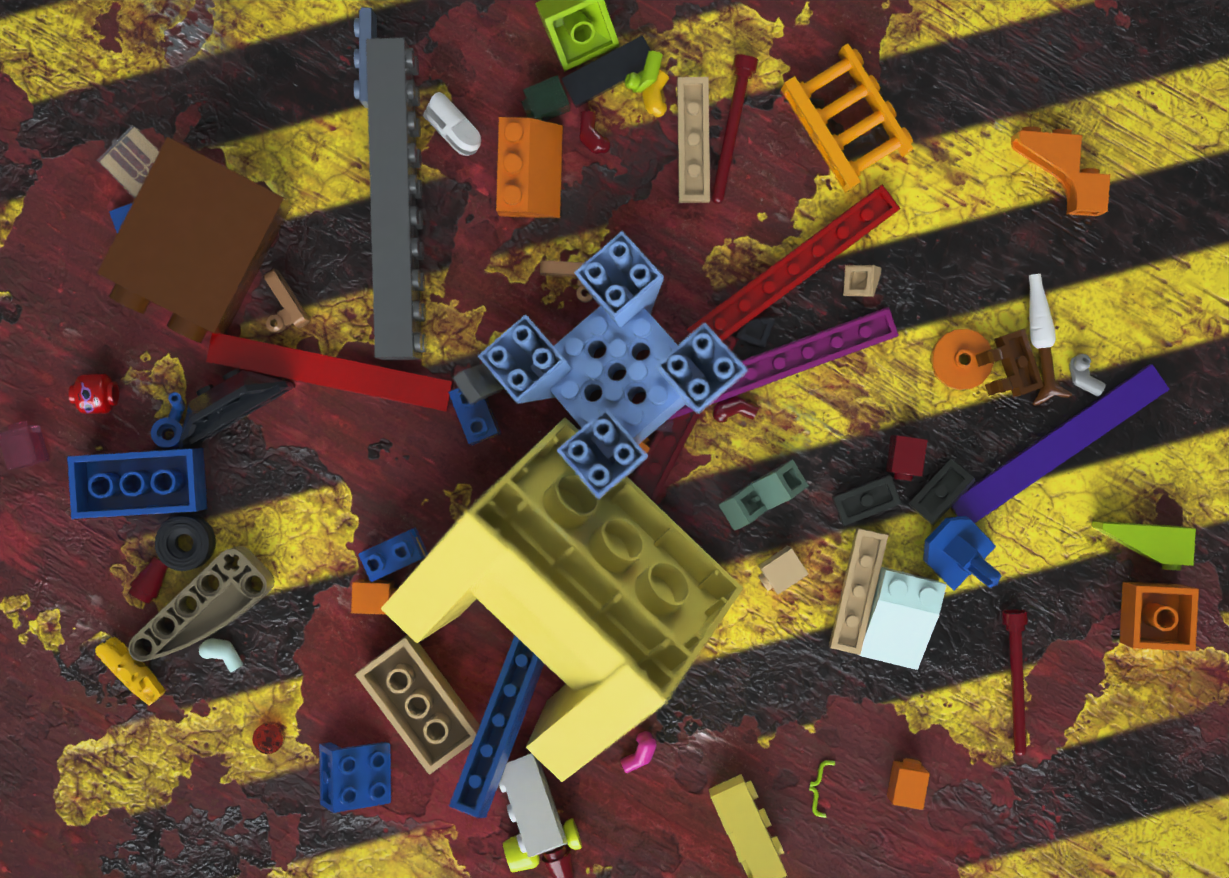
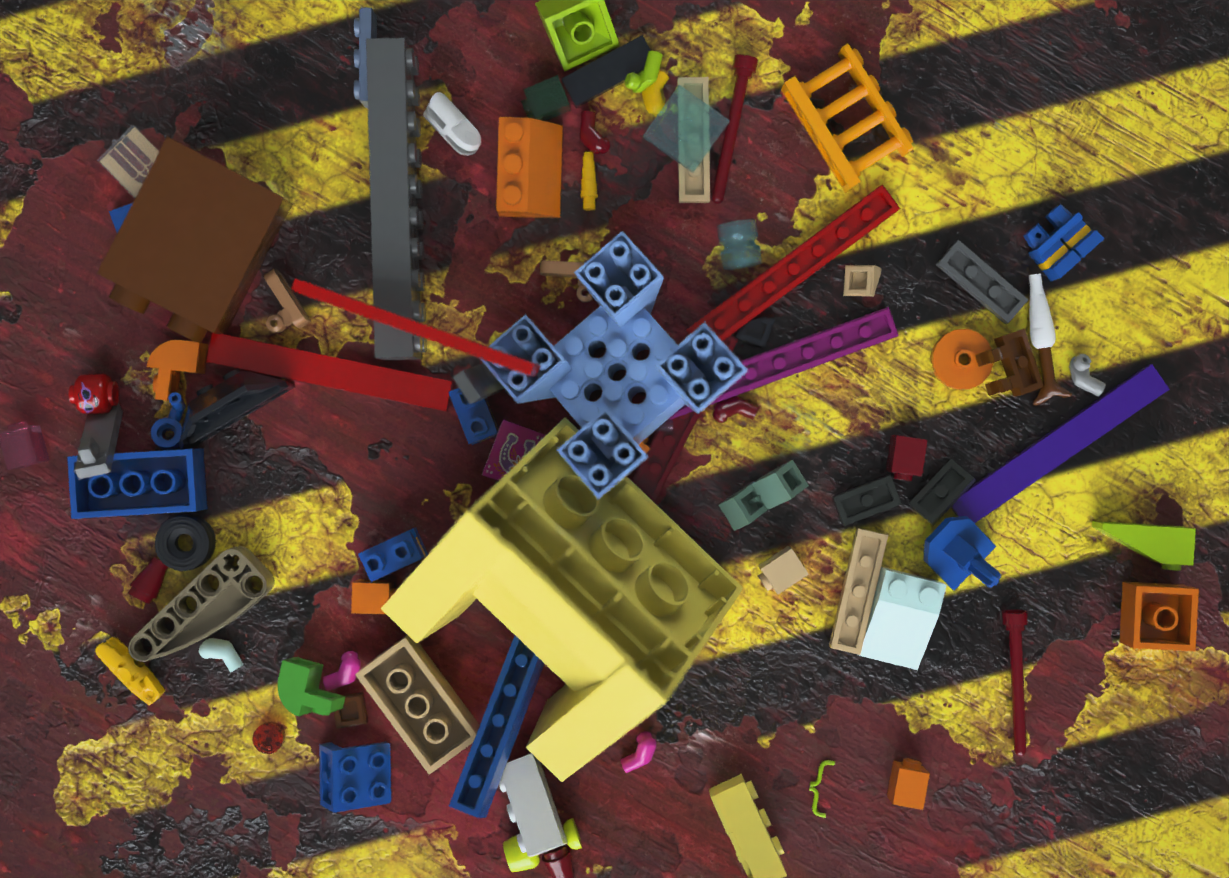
orange arch [1011,127,1110,216] -> none
none -> dark grey hinge [74,403,123,479]
none -> orange brick [146,340,209,401]
none -> bright green brick [277,657,345,717]
none -> red tile [292,278,541,377]
none -> dark pink arm [323,651,361,691]
none -> reddish brown tile [334,692,369,729]
none -> dark pink sticker [482,420,546,480]
none -> yellow animal [580,152,598,211]
none -> clear light blue tile [643,85,730,173]
none -> clear light blue wheel [717,219,762,270]
none -> dark grey plate [936,240,1028,324]
none -> blue hips [1023,204,1105,281]

